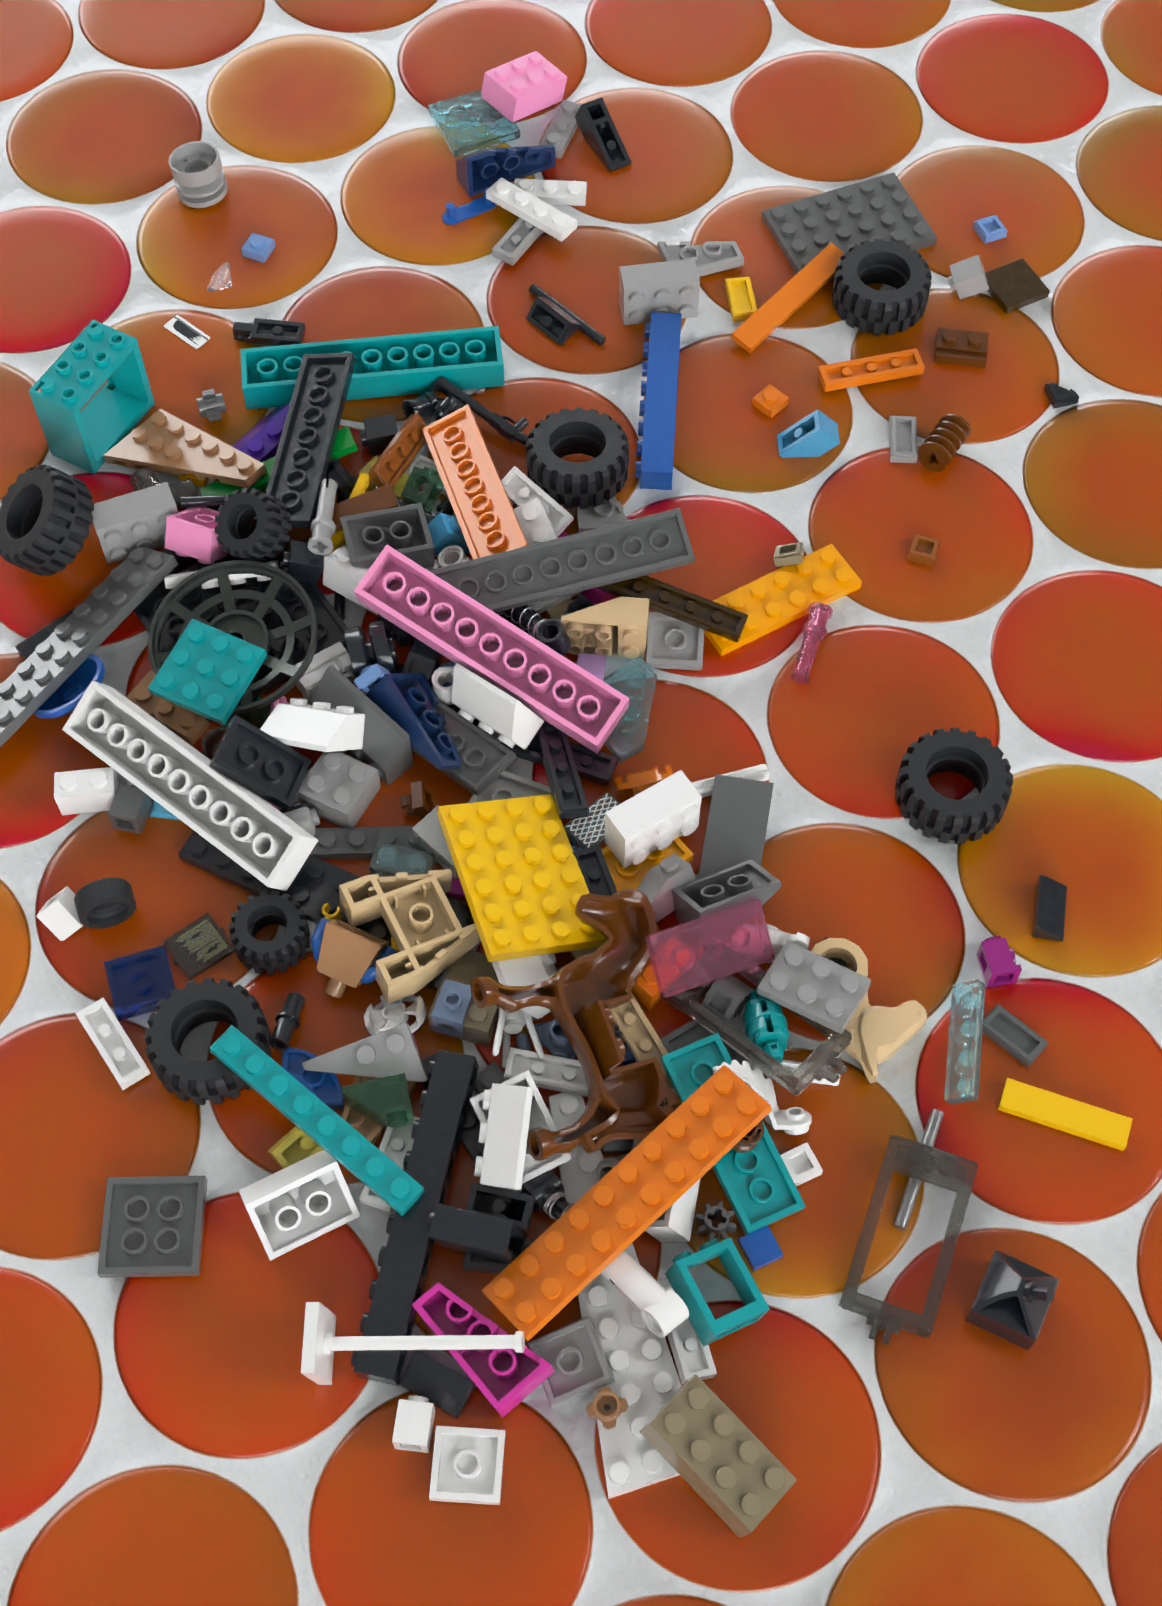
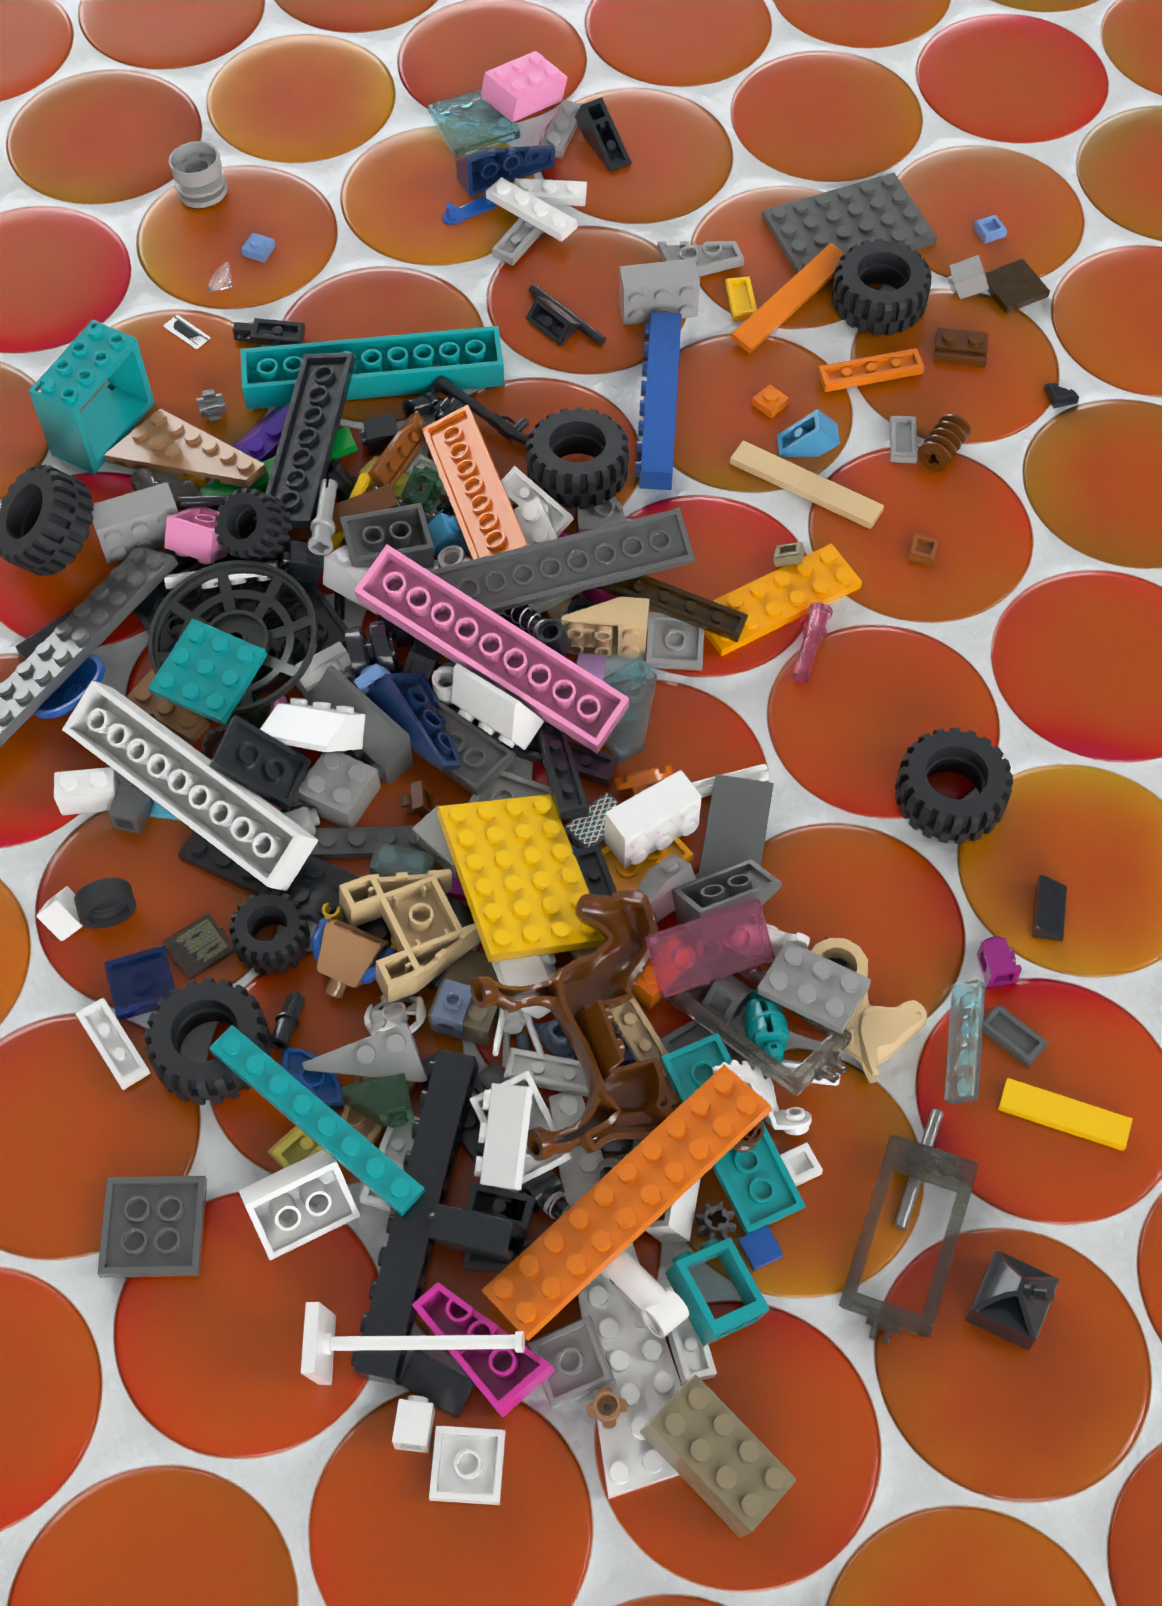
none -> tan tile [730,440,884,529]

